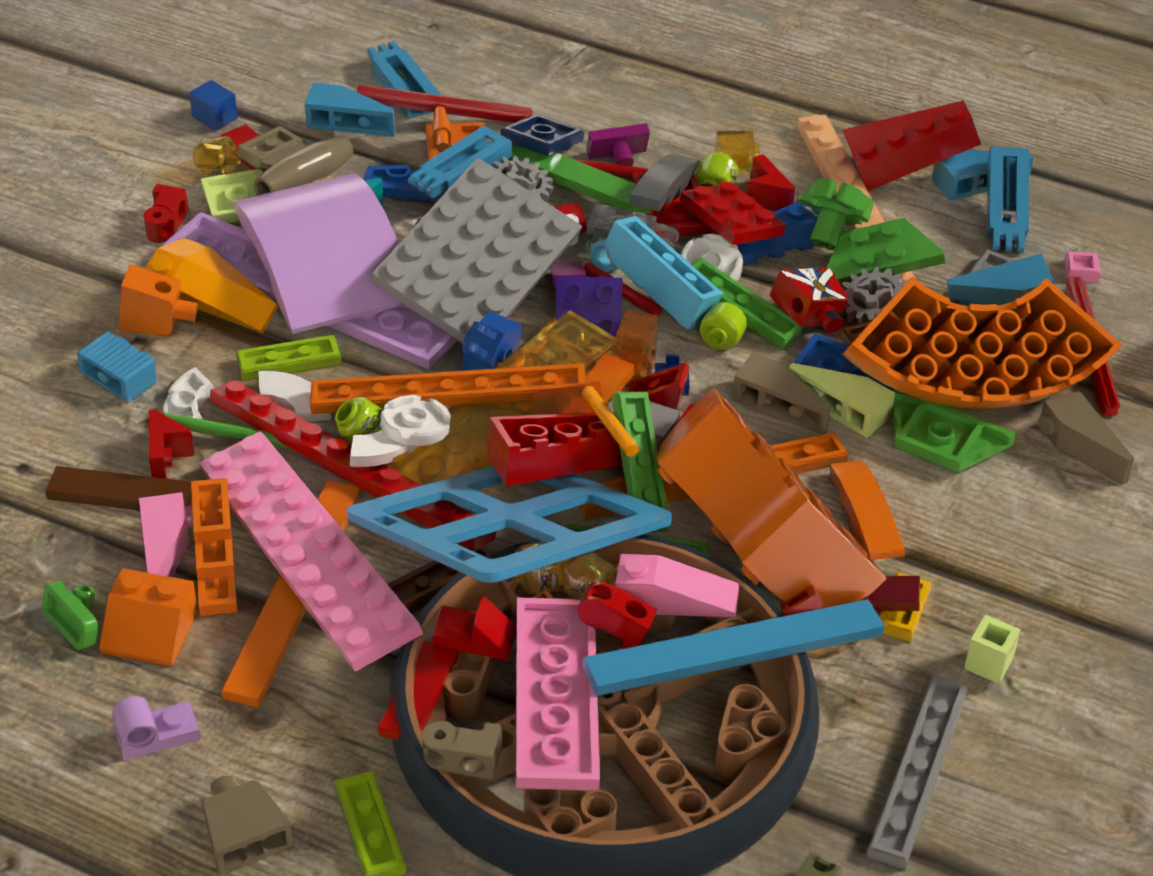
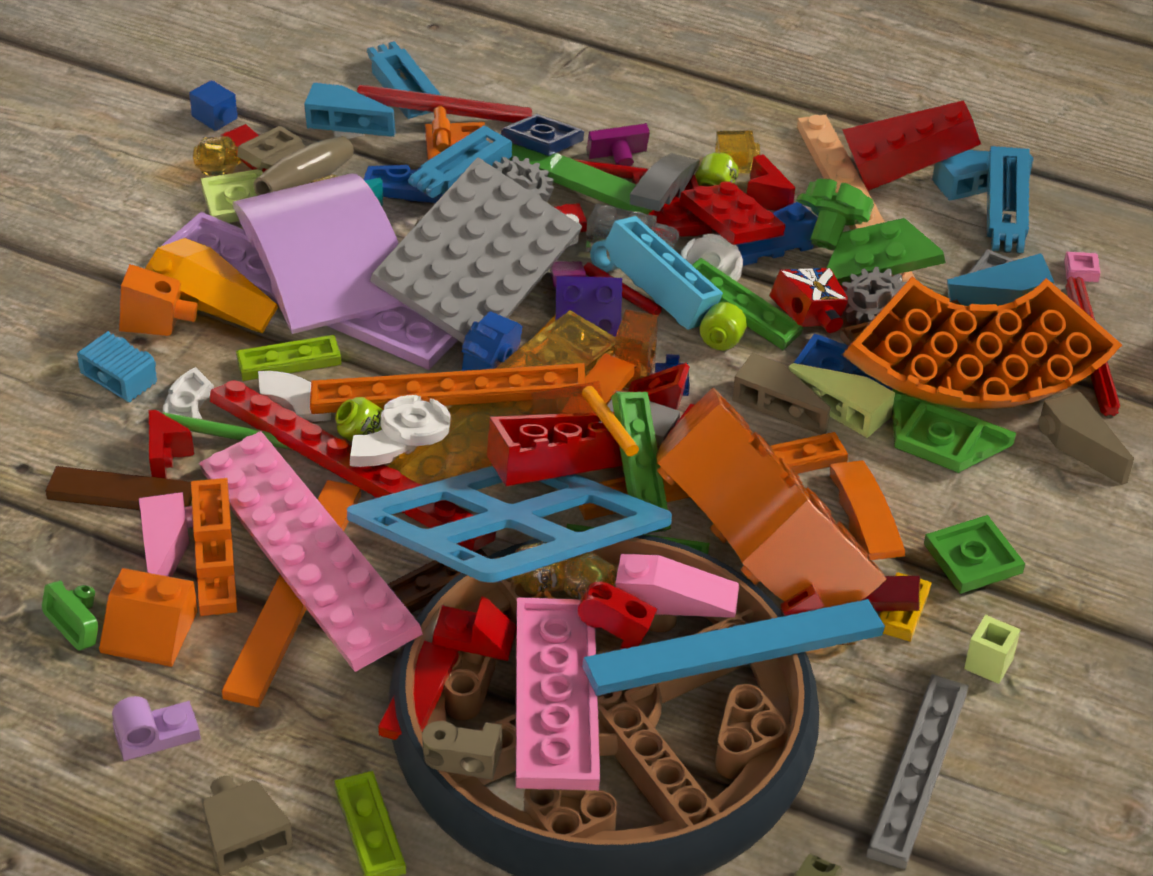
red leg [143,184,189,243] -> none
none -> bright green plate [924,515,1025,594]

